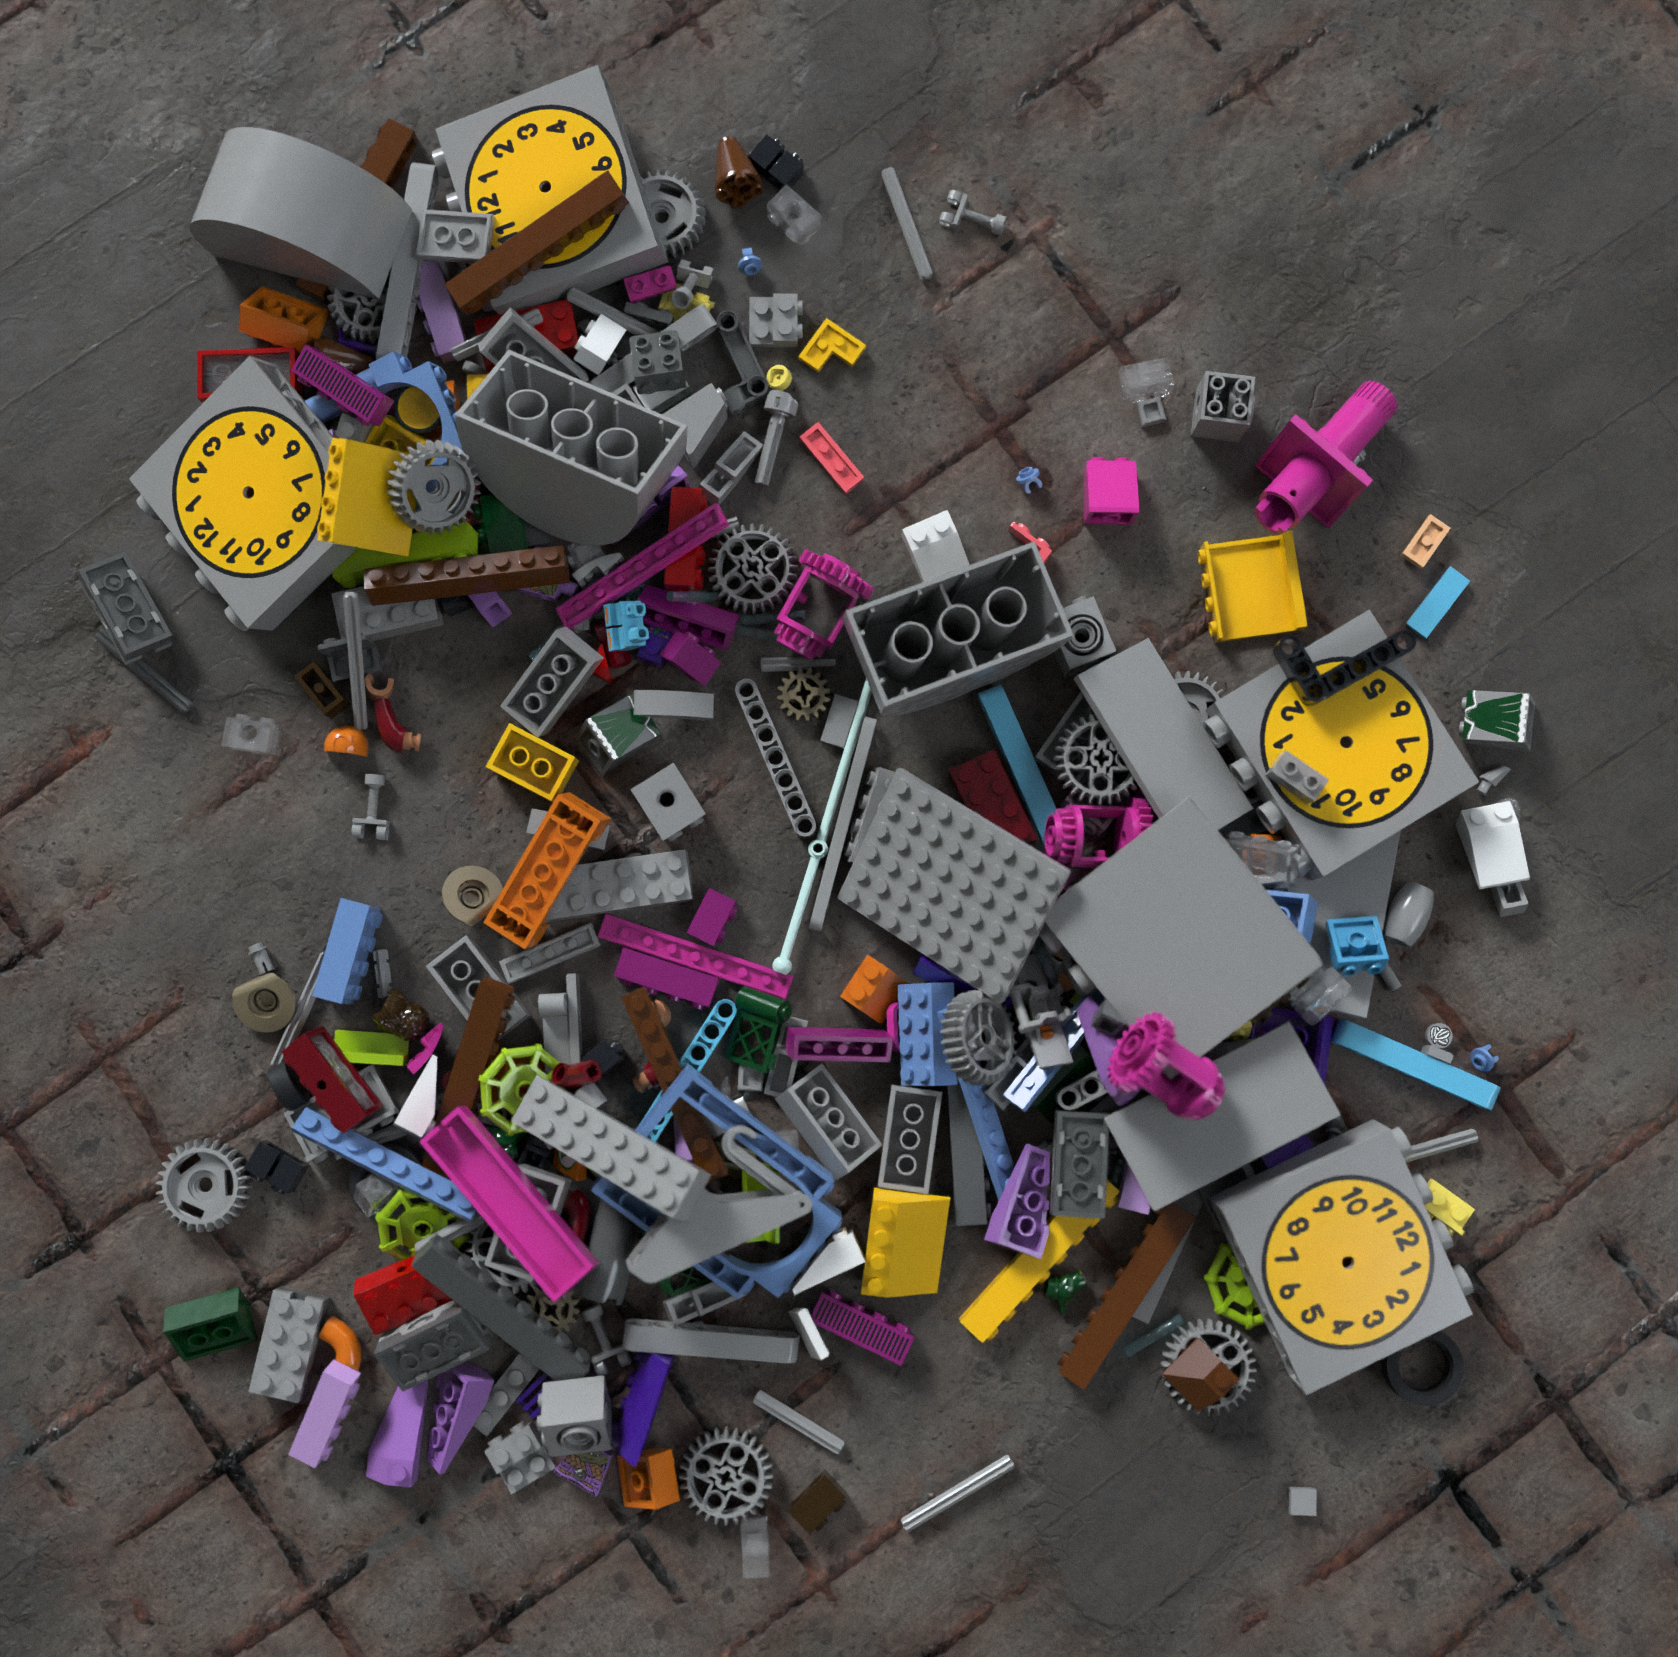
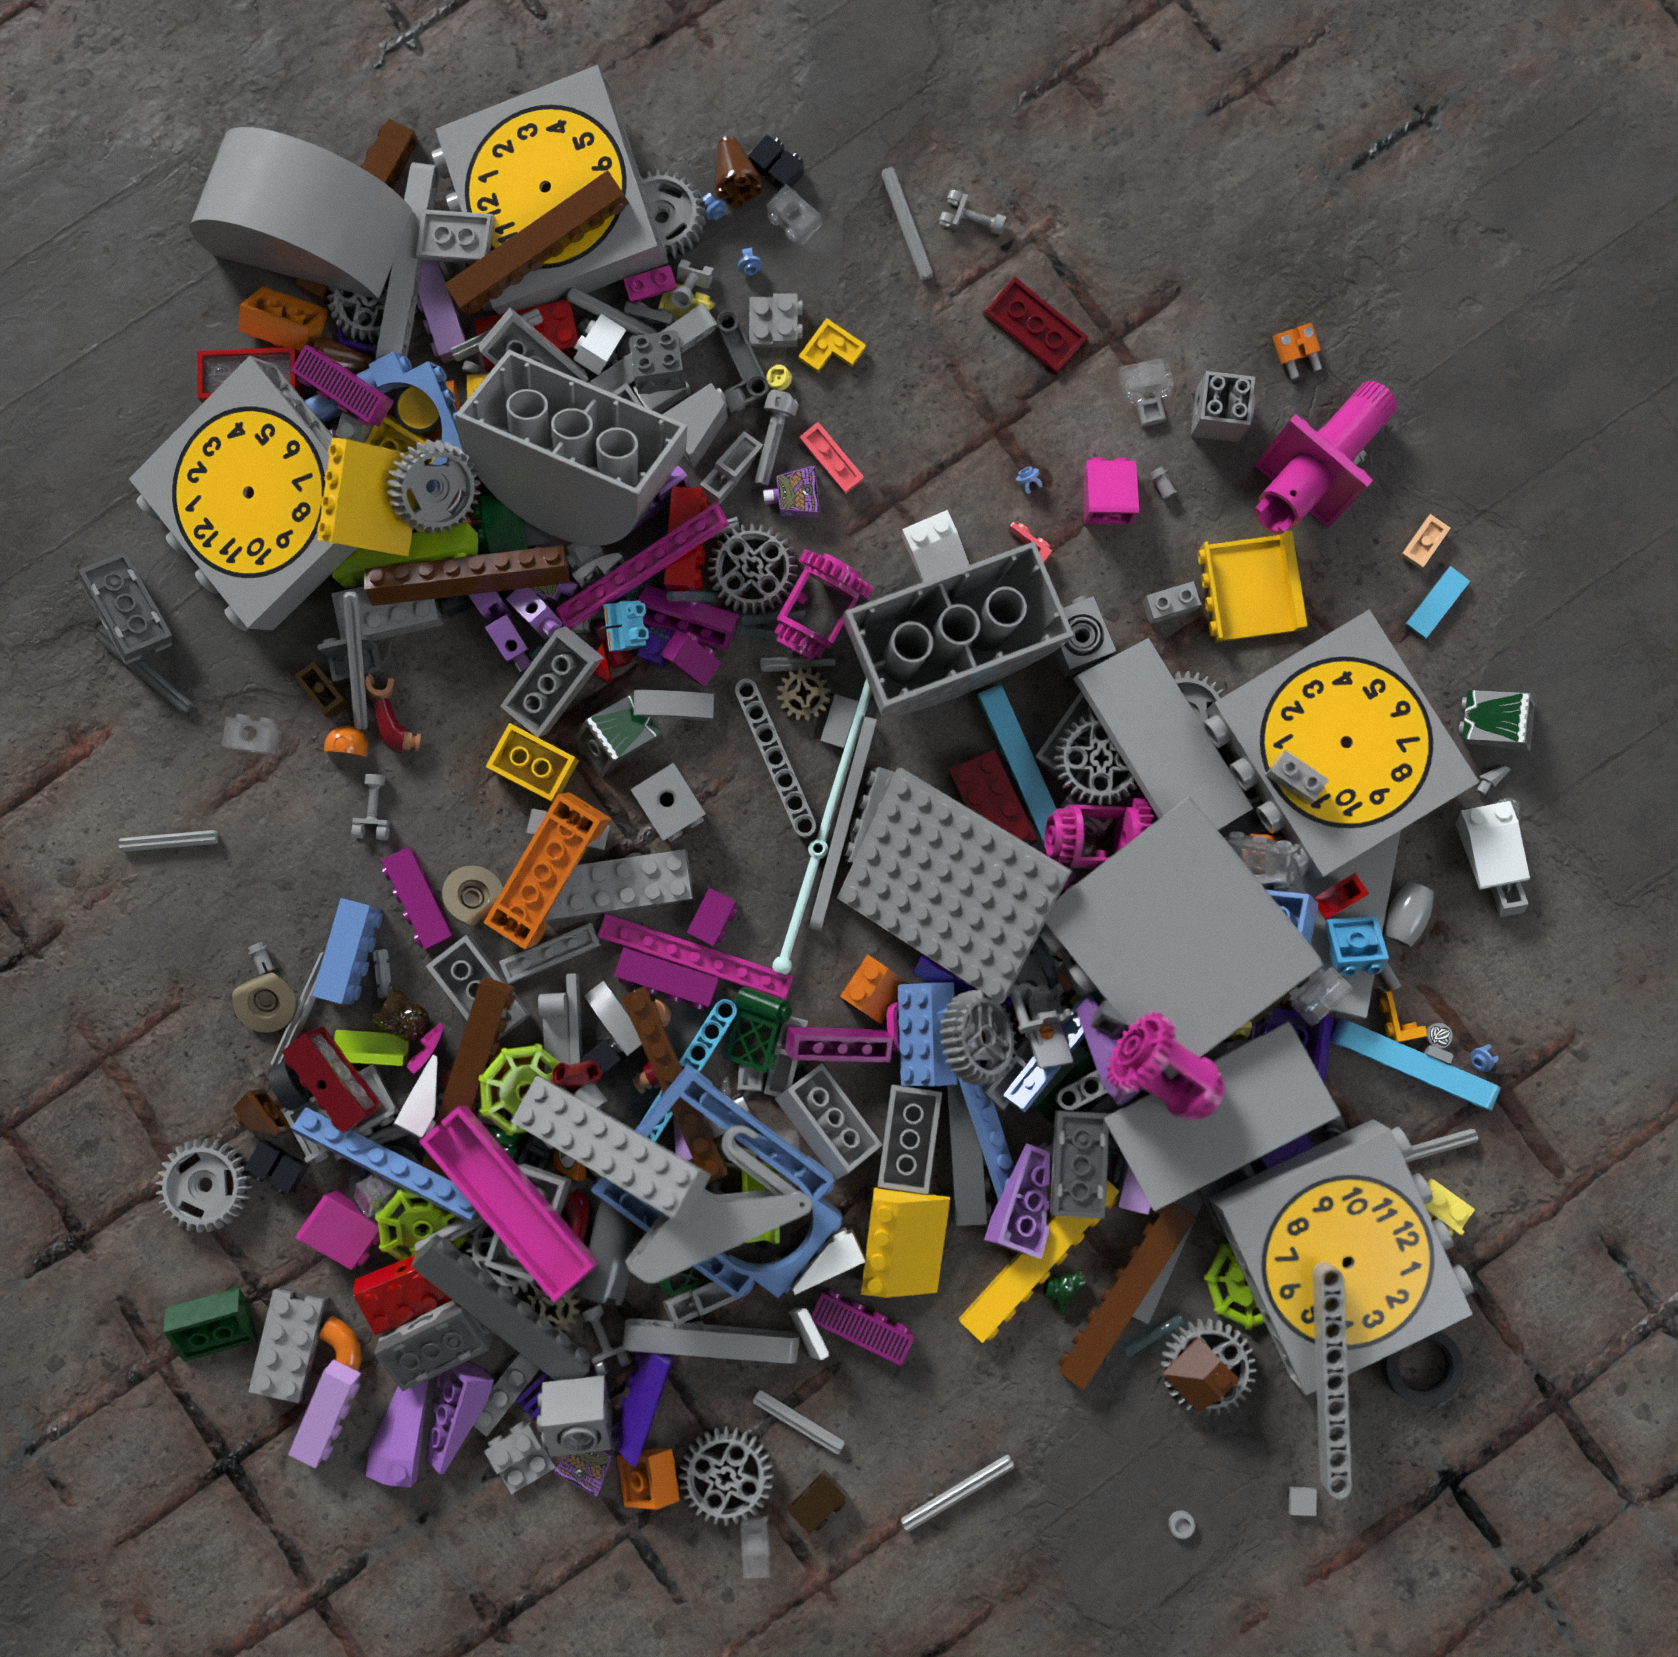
black beam [1273,630,1417,706] -> none
none -> light grey axle [119,830,219,852]
none -> reddish brown slope [233,1089,292,1135]
none -> dark pink slope [295,1190,380,1270]
none -> magenta brick [382,847,456,950]
none -> medium lavender torso [485,614,531,672]
none -> medium lavender torso [506,588,562,640]
none -> light grey slope [584,980,642,1056]
none -> medium blue plate [703,193,726,220]
none -> torso [763,466,820,518]
none -> dark red tile [983,276,1089,375]
none -> light grey brick [1142,581,1201,624]
none -> light grey pin [1150,466,1177,500]
none -> light grey tile [1168,1510,1196,1539]
none -> orange piece [1272,323,1322,379]
none -> light grey beam [1313,1262,1351,1499]
none -> red slope [1314,872,1370,920]
none -> light orange bracket [1379,991,1428,1042]

